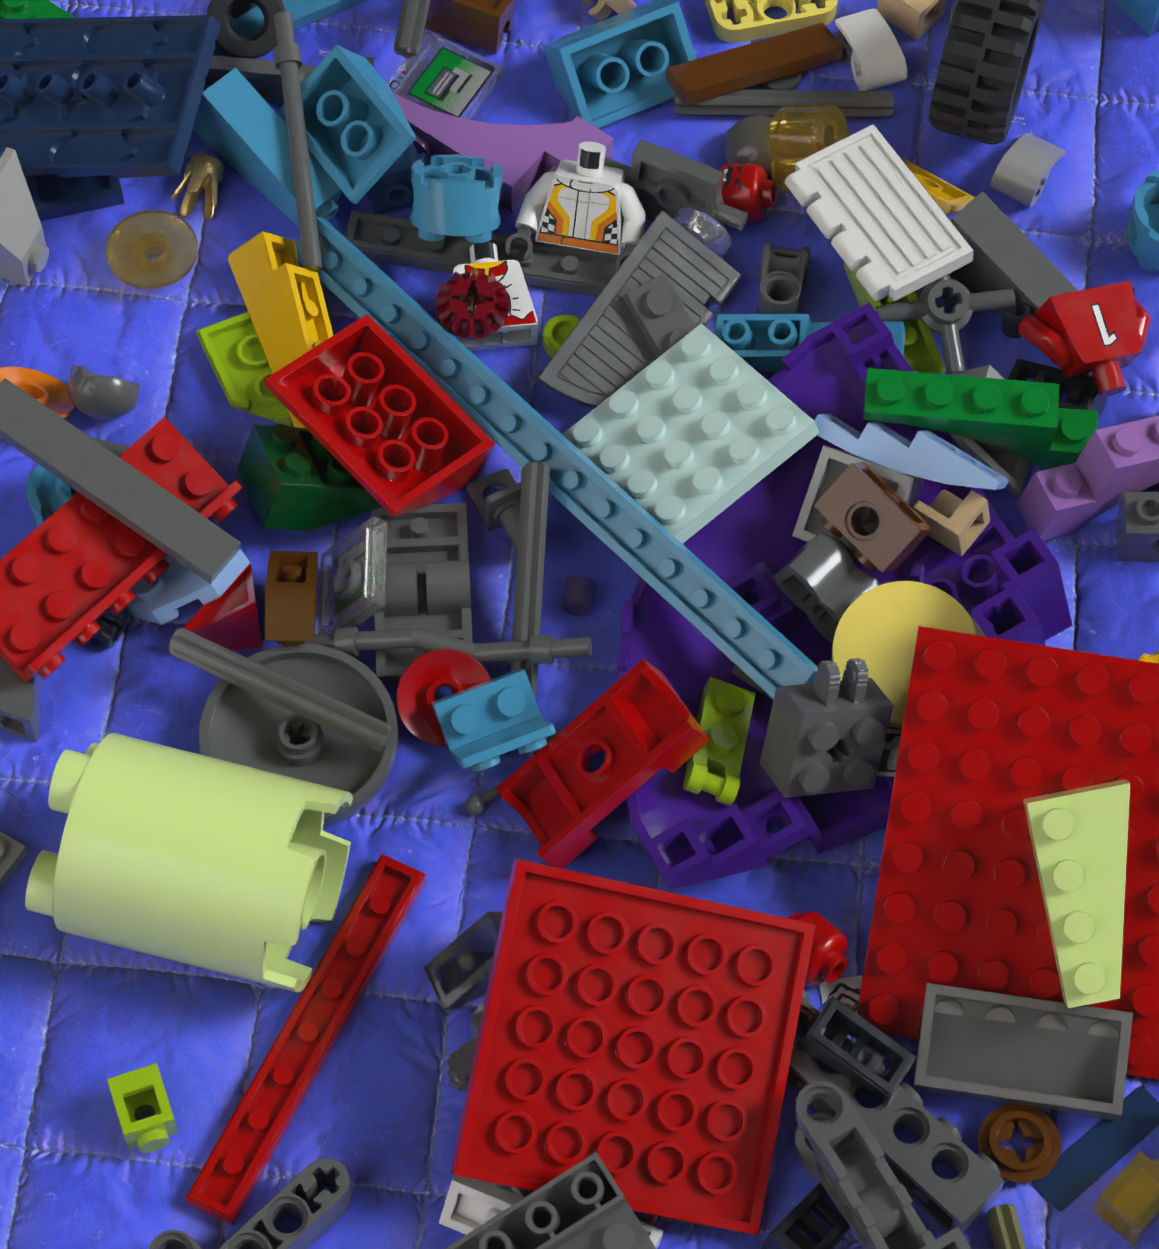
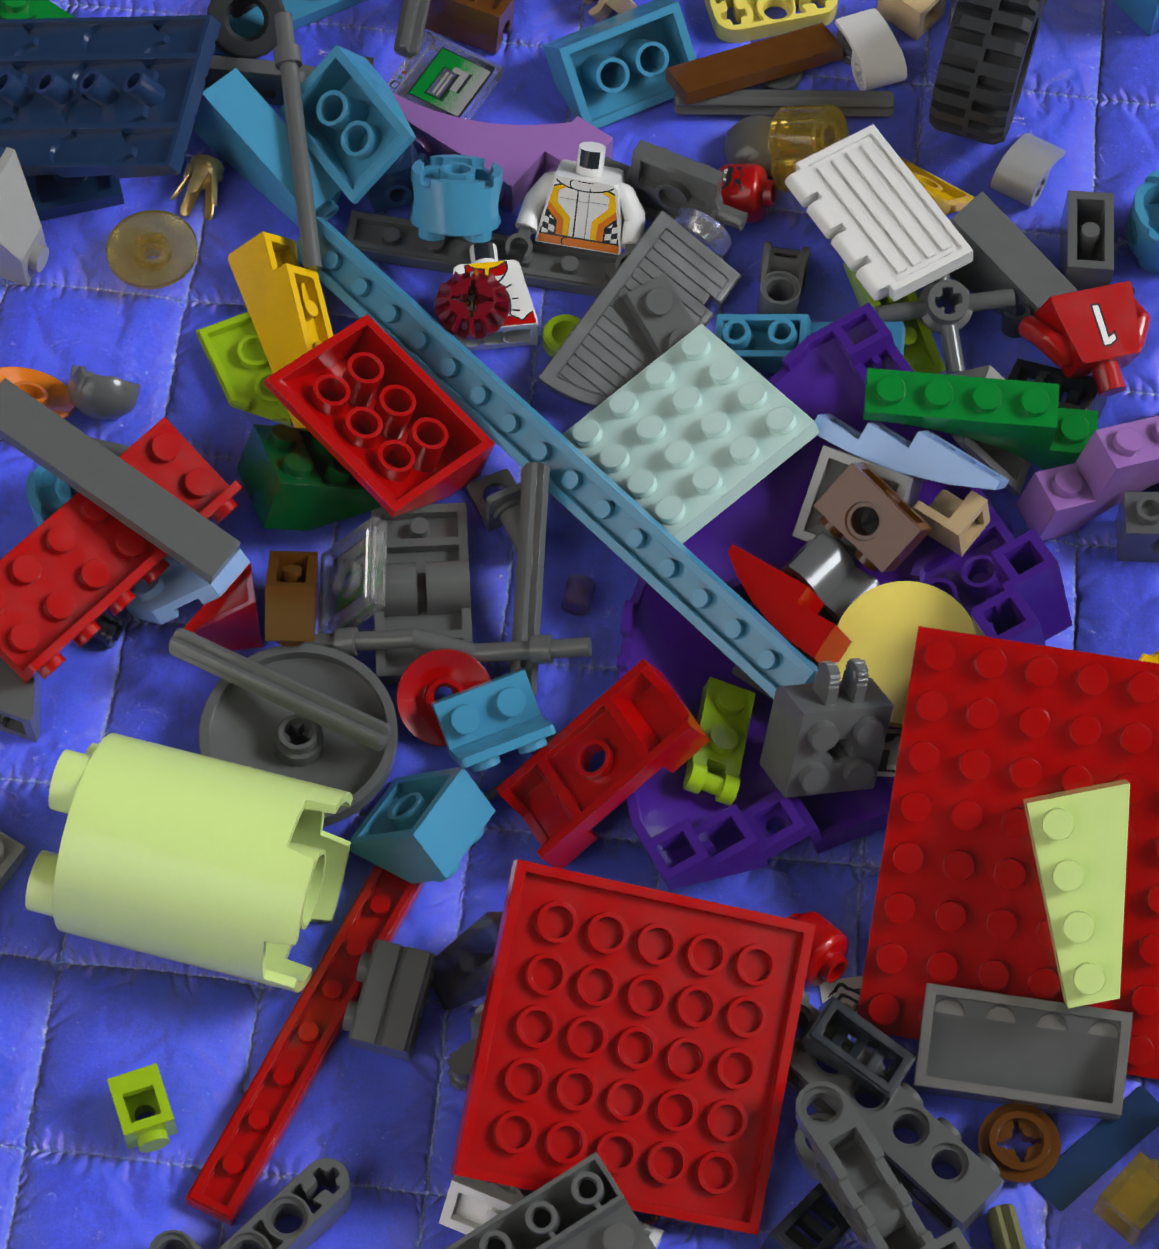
none -> dark grey brick [343,939,438,1061]
none -> dark azure slope [349,767,496,884]
none -> red slope [728,544,852,666]
none -> dark grey brick [1060,190,1114,291]

